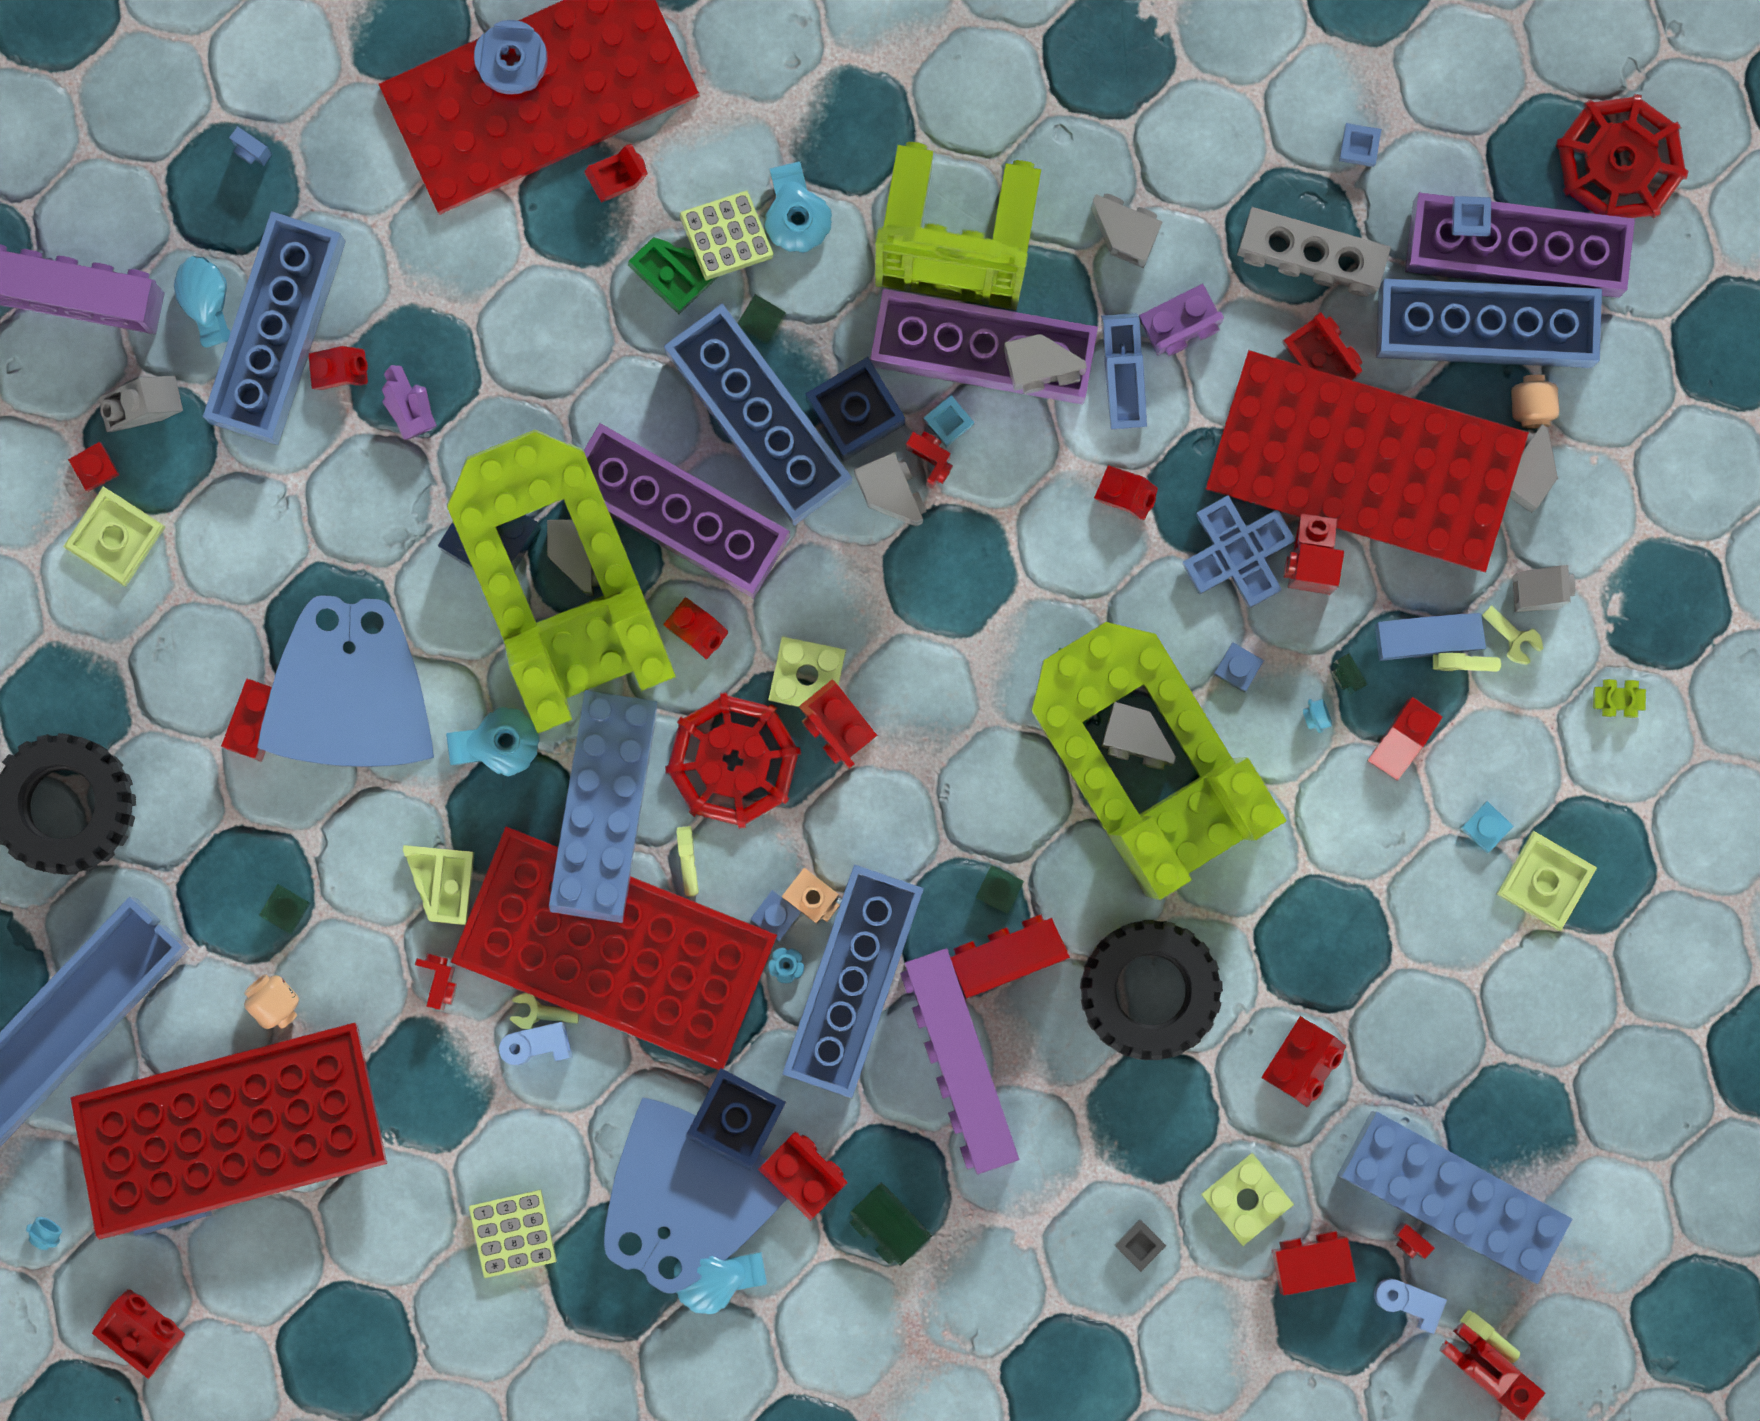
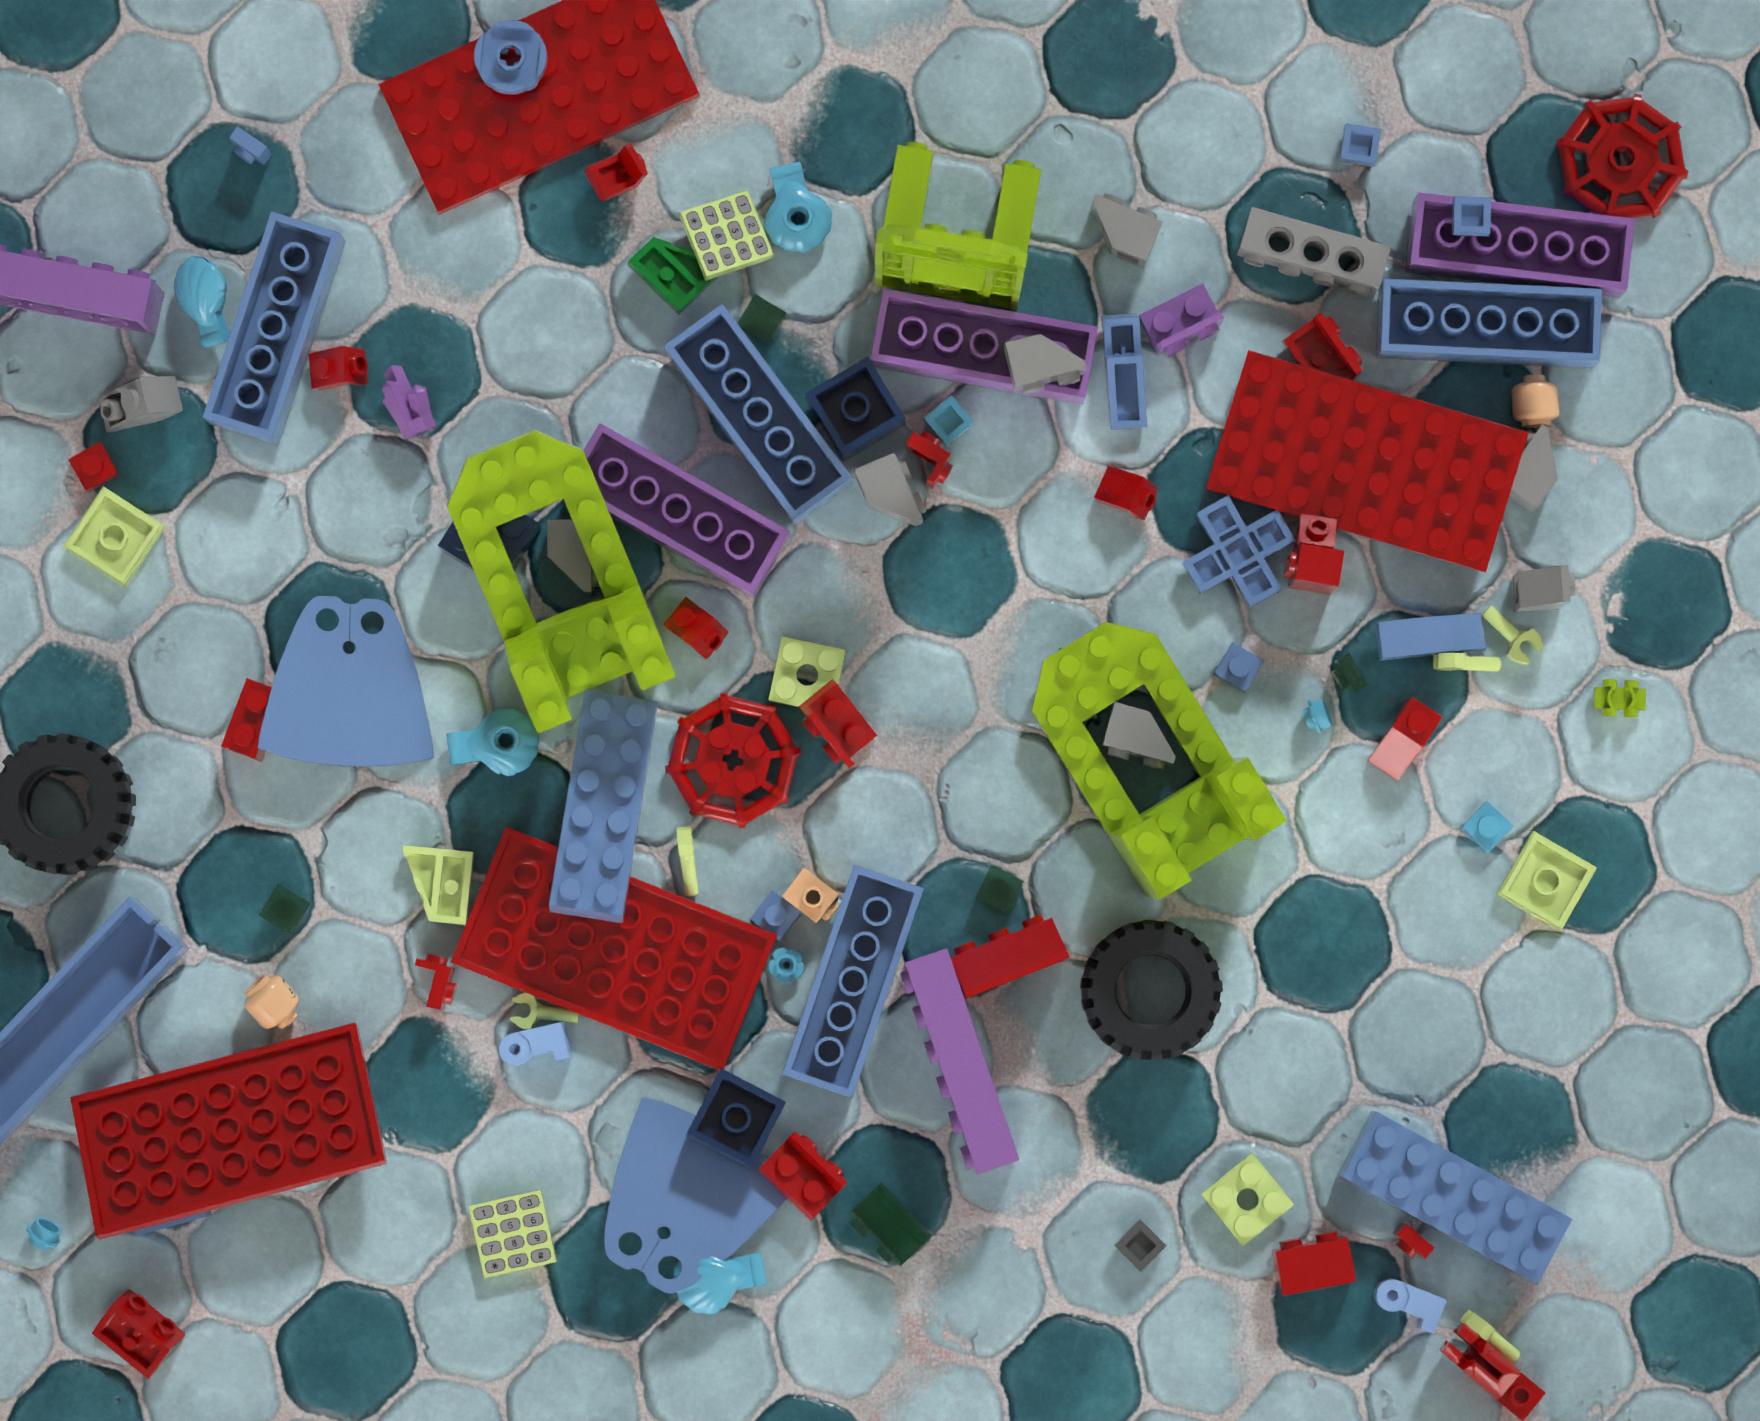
red bracket [1261,1016,1346,1107] -> none

